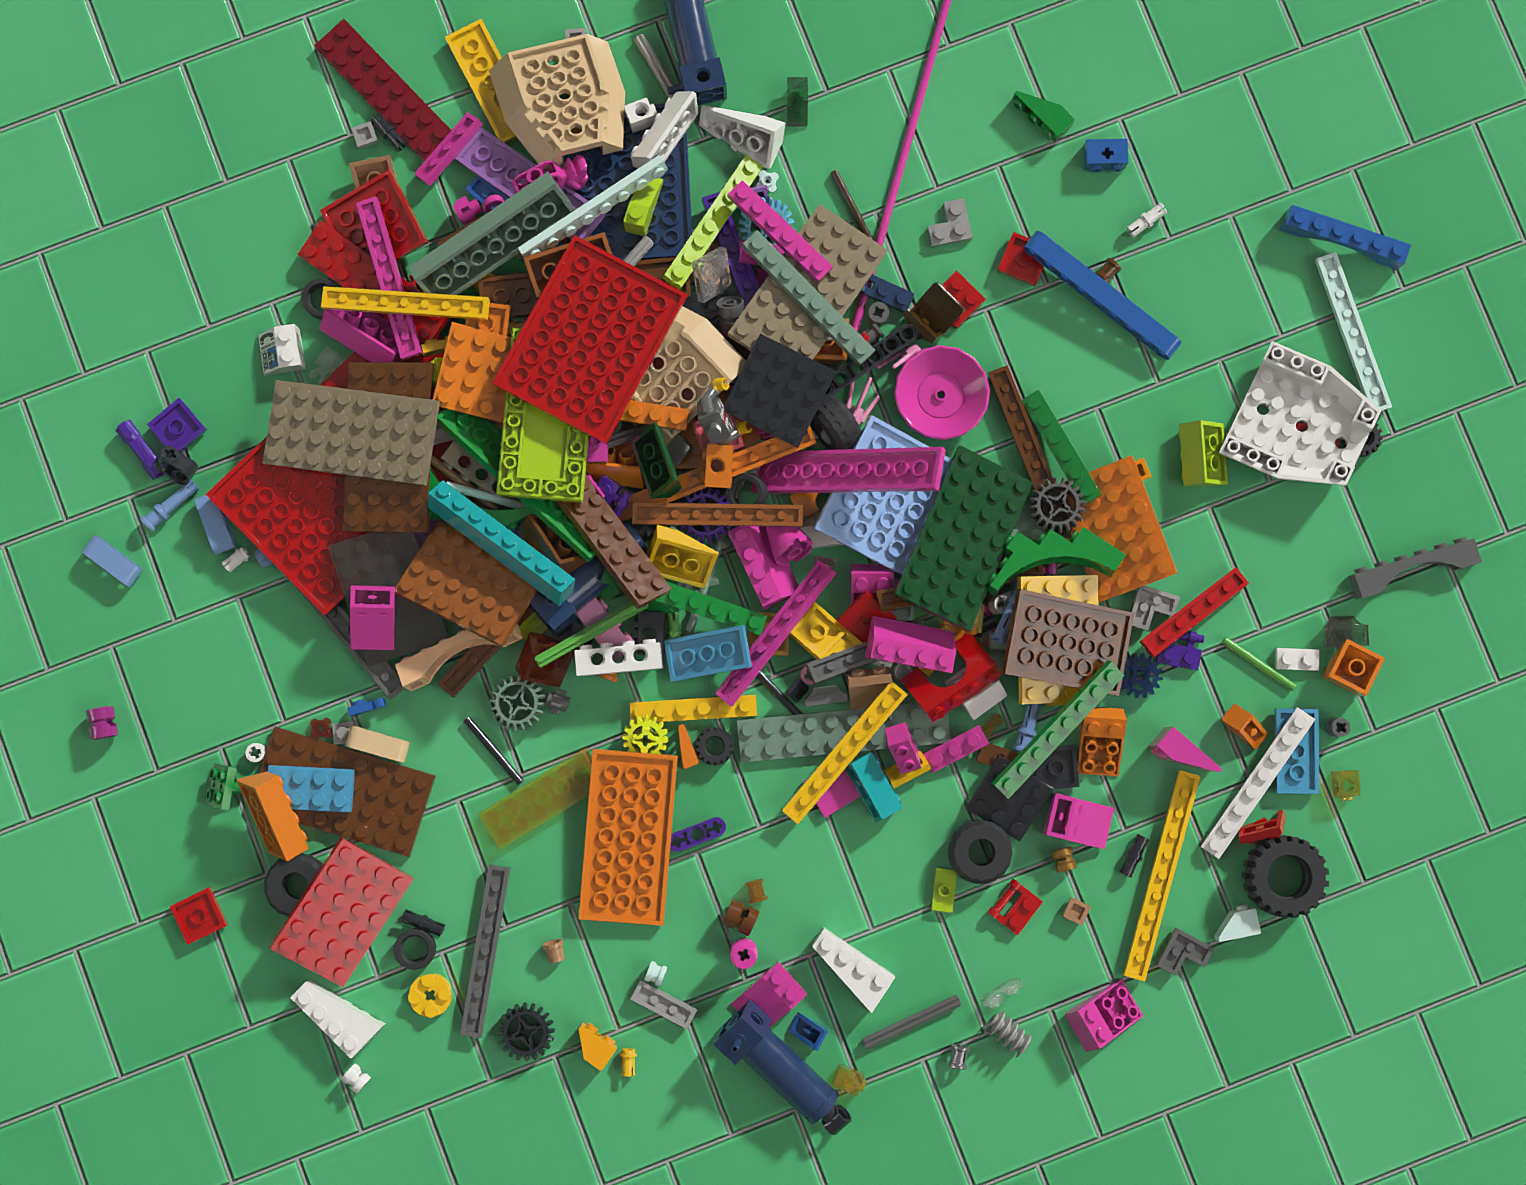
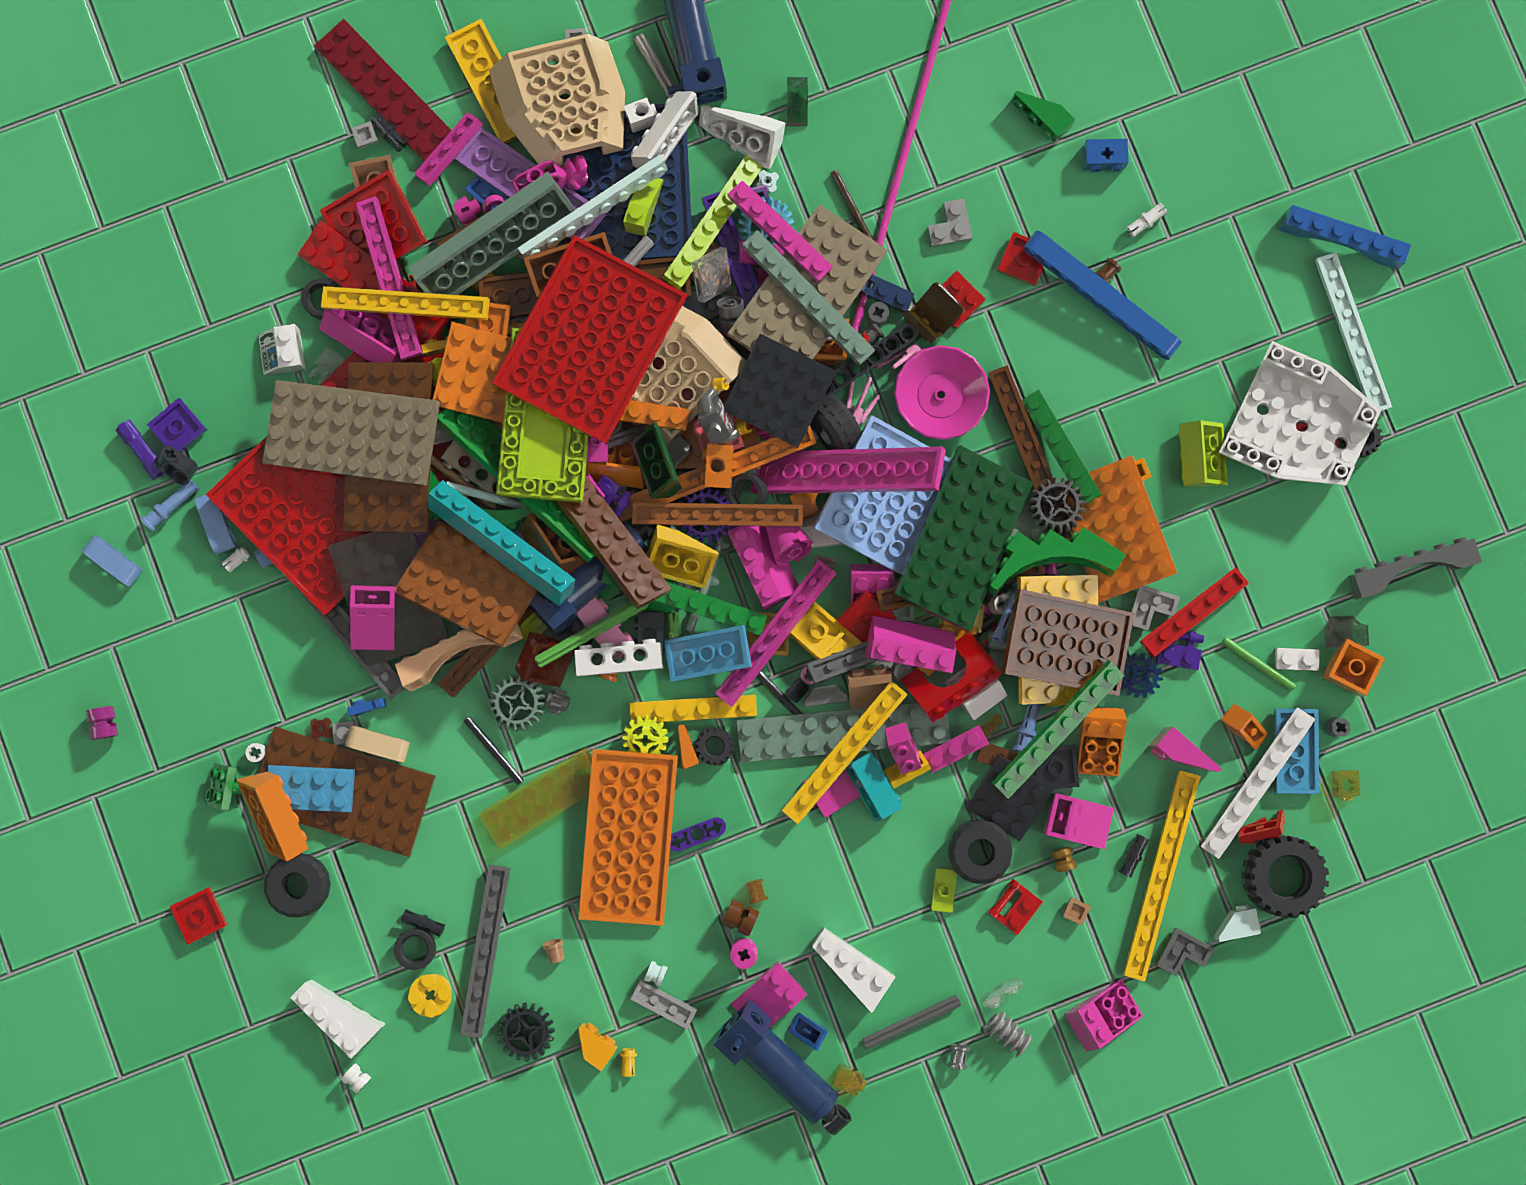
plate [269,837,414,987] -> none

